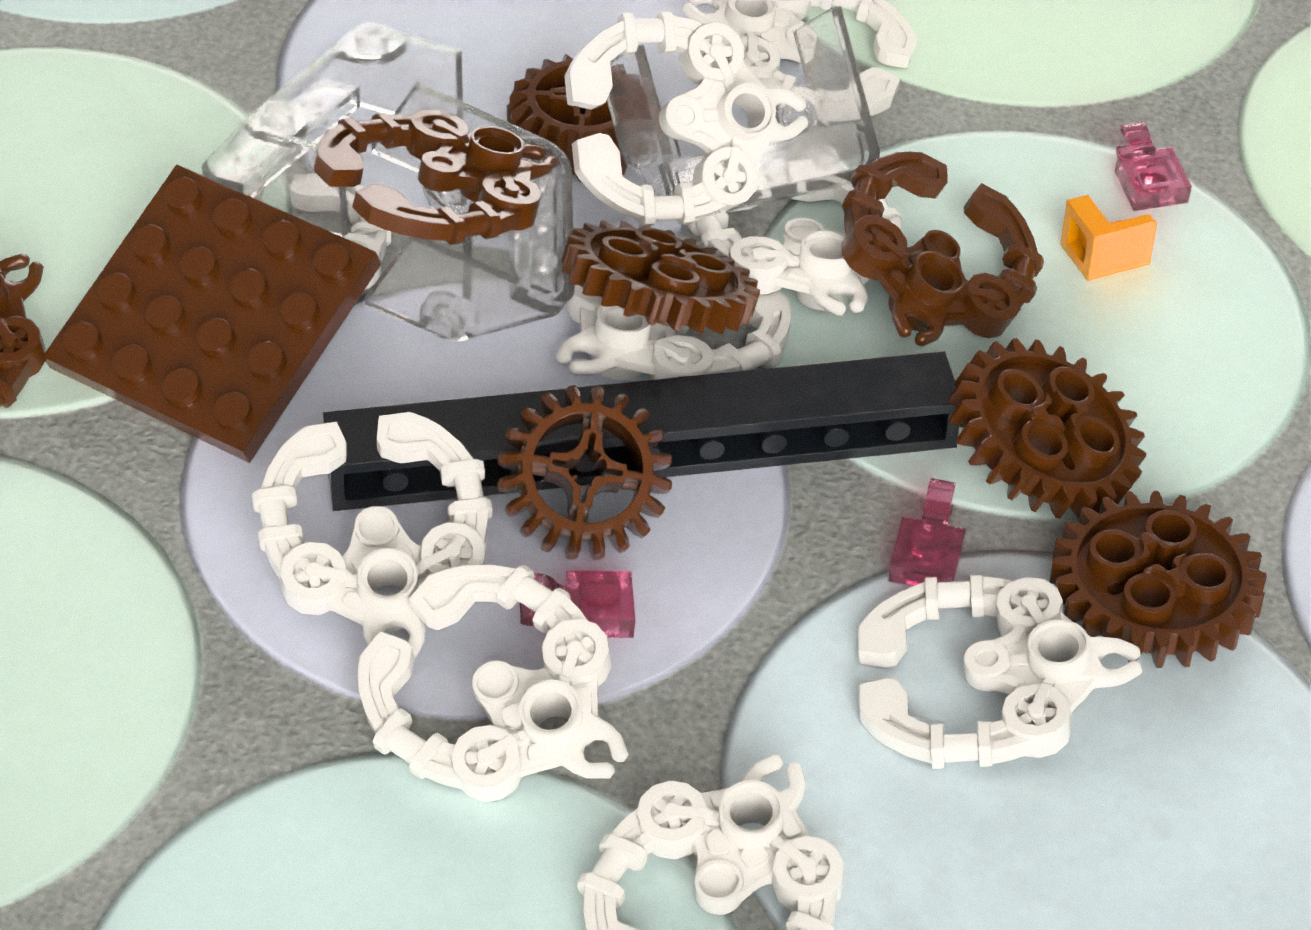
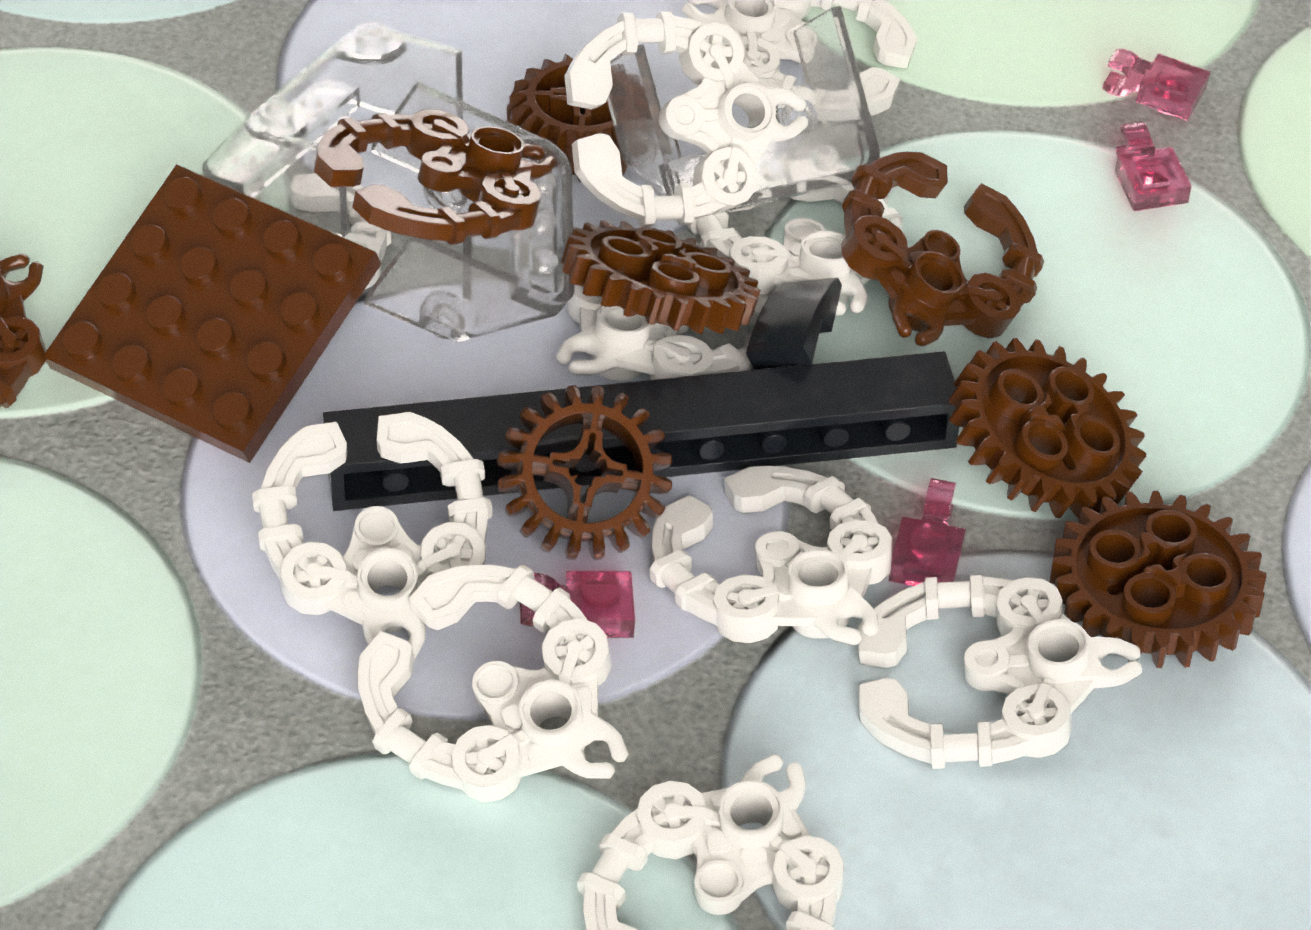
light orange panel [1060,195,1157,281] -> none
none -> white piece [649,466,892,645]
none -> black slope [746,277,842,369]
none -> clear pink plate [1102,49,1210,120]

